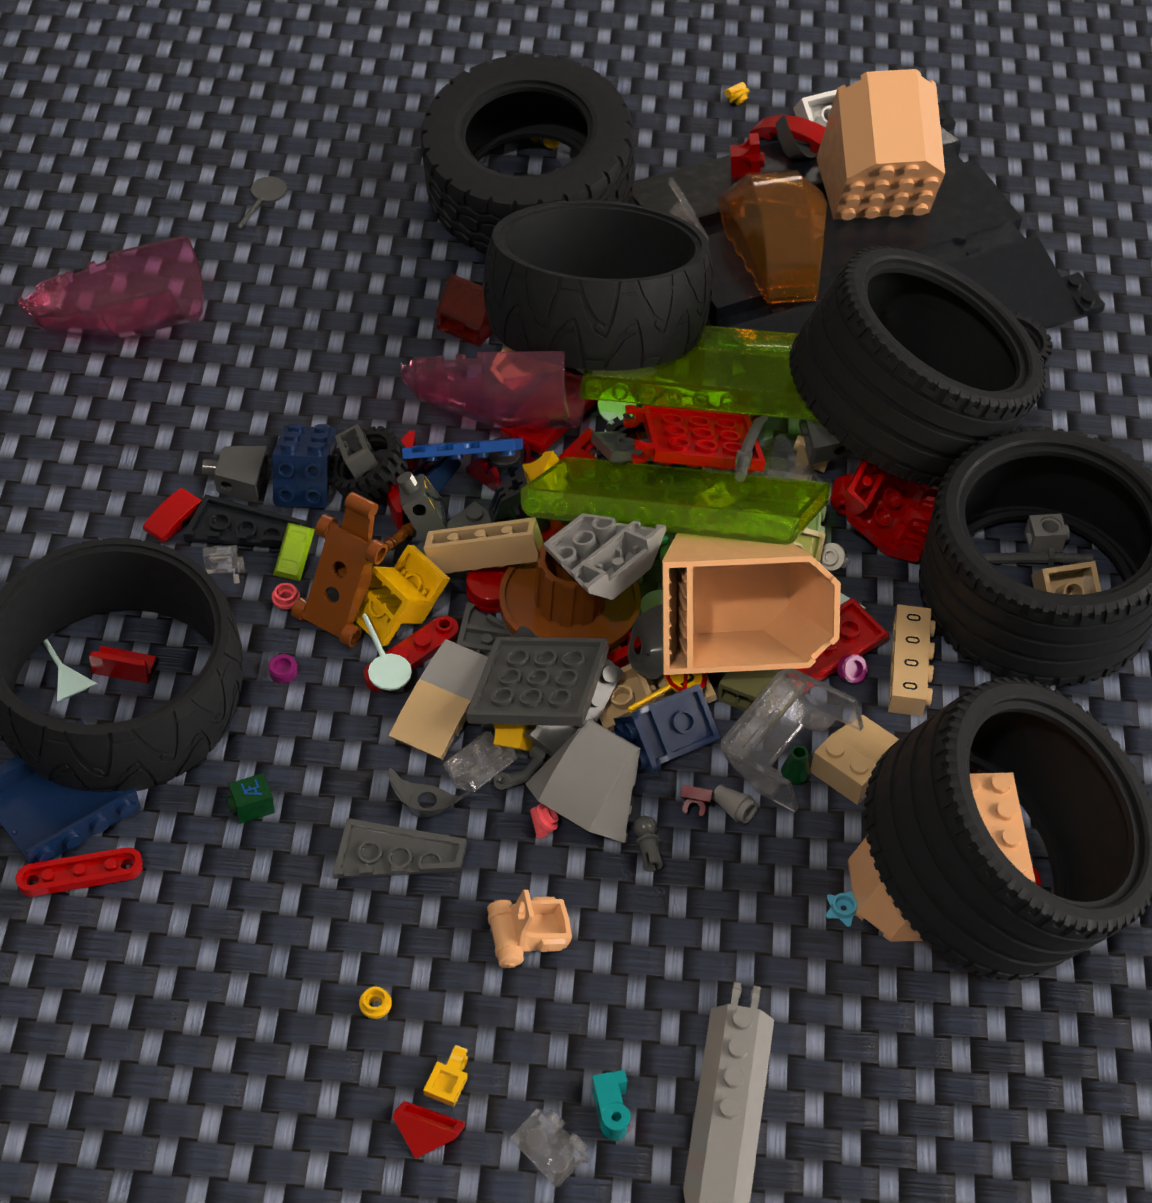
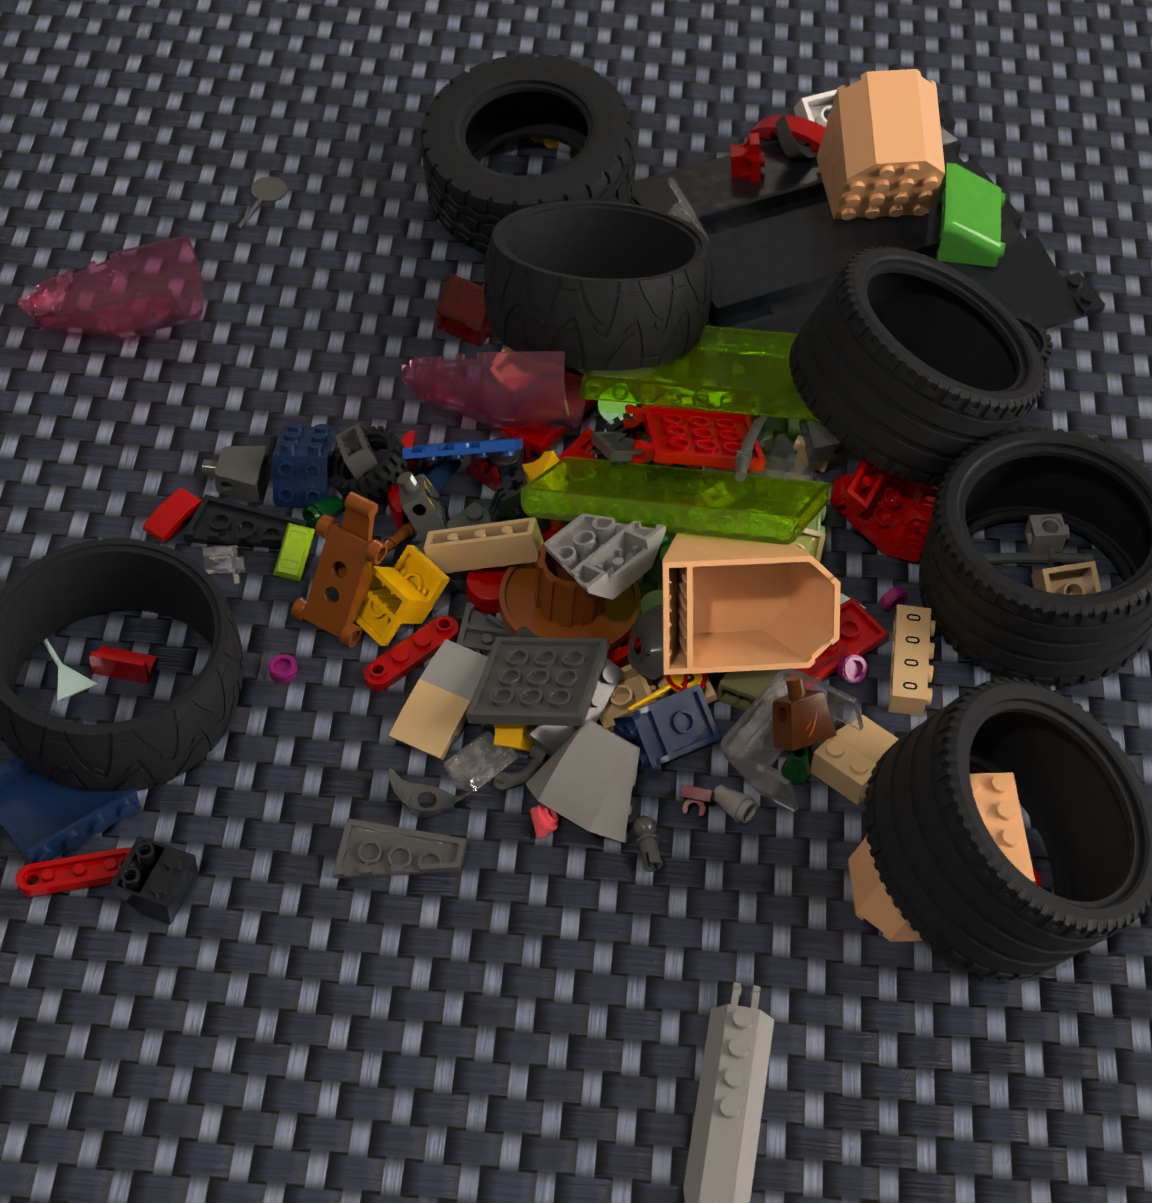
dark green brick [226,773,275,824] -> none
coral plate [272,583,300,610] -> none
yellow plate [359,987,392,1019] -> none
light aqua piece [362,614,412,690] -> none
red slope [393,1101,466,1159] -> none
yellow plate [423,1045,468,1107] -> none
light nougat piece [487,890,572,968] -> none
clear bracket [510,1108,591,1187] -> none
teal leg [591,1070,631,1141] -> none
clear orange windscreen [718,170,827,303] -> none
yellow plate [724,82,750,106] -> none
white plate [820,543,850,571] -> none
medium azure plate [825,891,857,927] -> none
none -> black slope [110,836,199,925]
none -> dark green cone [302,495,343,528]
none -> reddish brown torso [772,676,836,751]
none -> magenta tile [879,586,907,612]
none -> bright green windscreen [937,162,1005,267]

